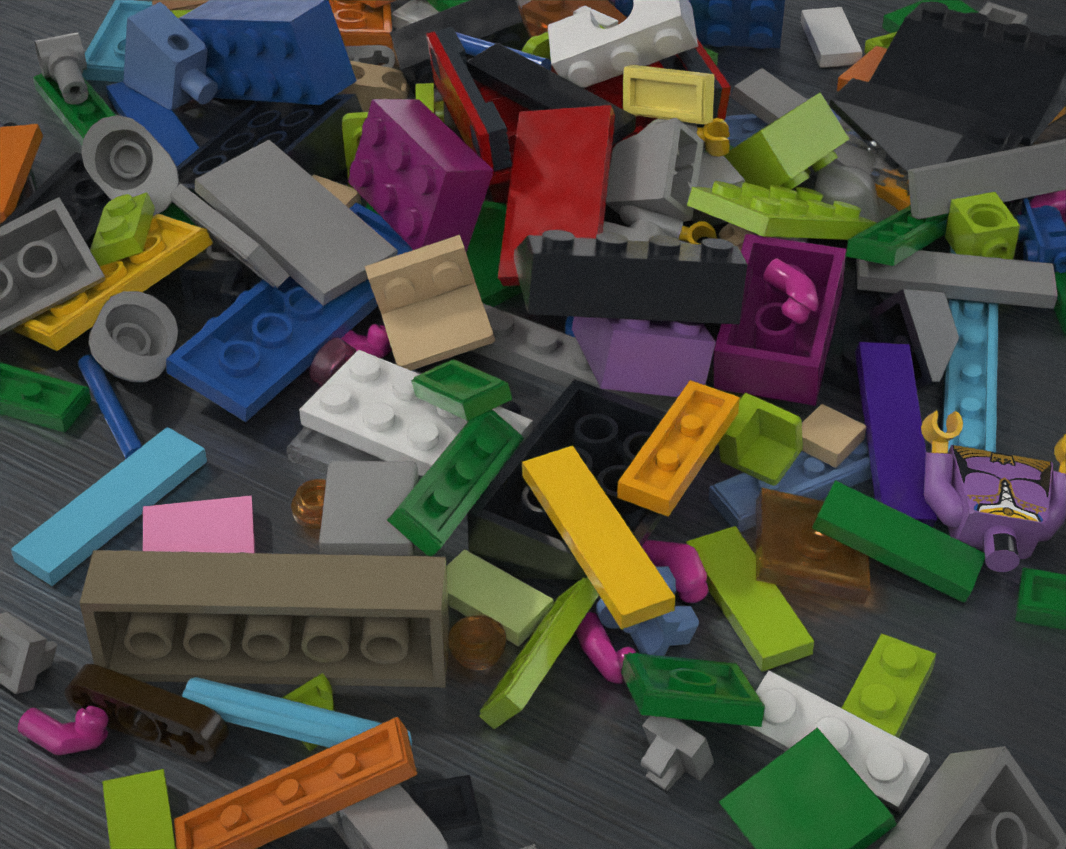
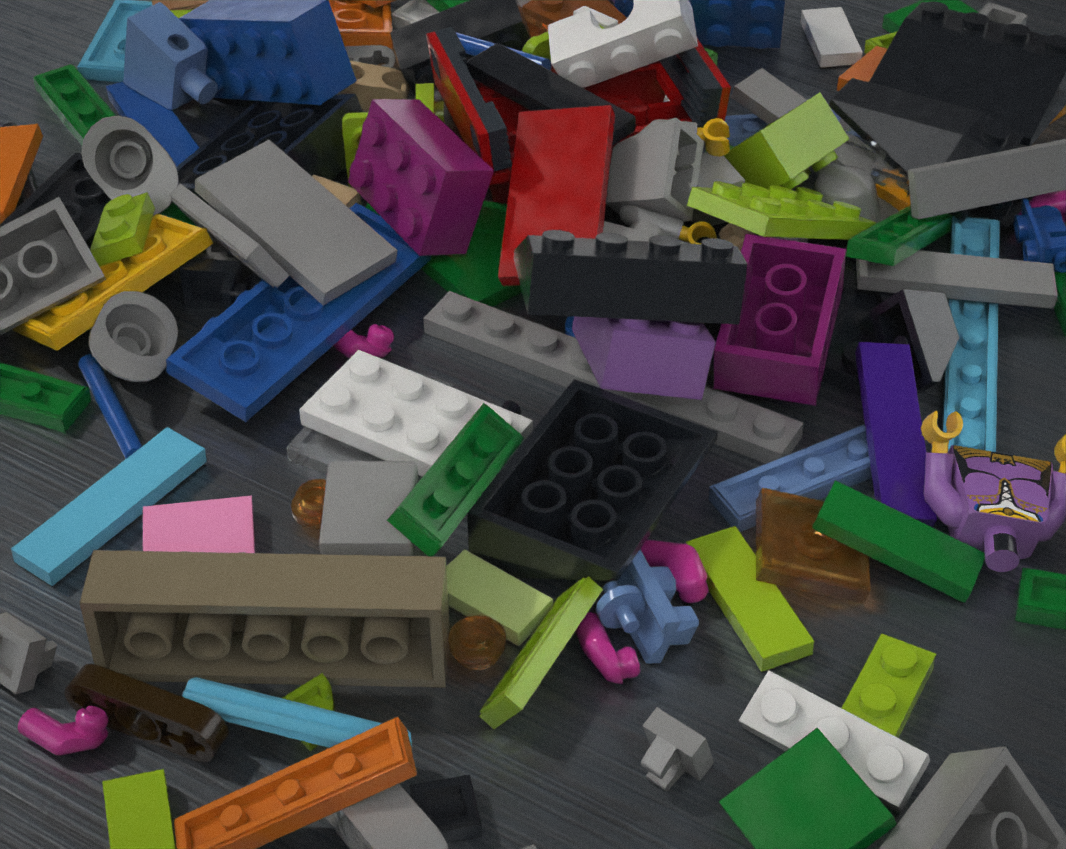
light grey pin [34,32,88,105] -> none
clear pink tile [310,338,357,387] -> none
tan bracket [364,235,495,371] -> none
green tile [411,359,513,421] -> none
yellow tile [522,445,676,630] -> none
light orange plate [617,380,740,517] -> none
green tile [621,652,765,727] -> none
light yellow tile [623,65,714,125] -> none
lime panel [719,392,803,486] -> none
dark pink arm [763,258,819,324] -> none
tan tile [802,404,866,468] -> none
lime brick [945,192,1020,260] -> none

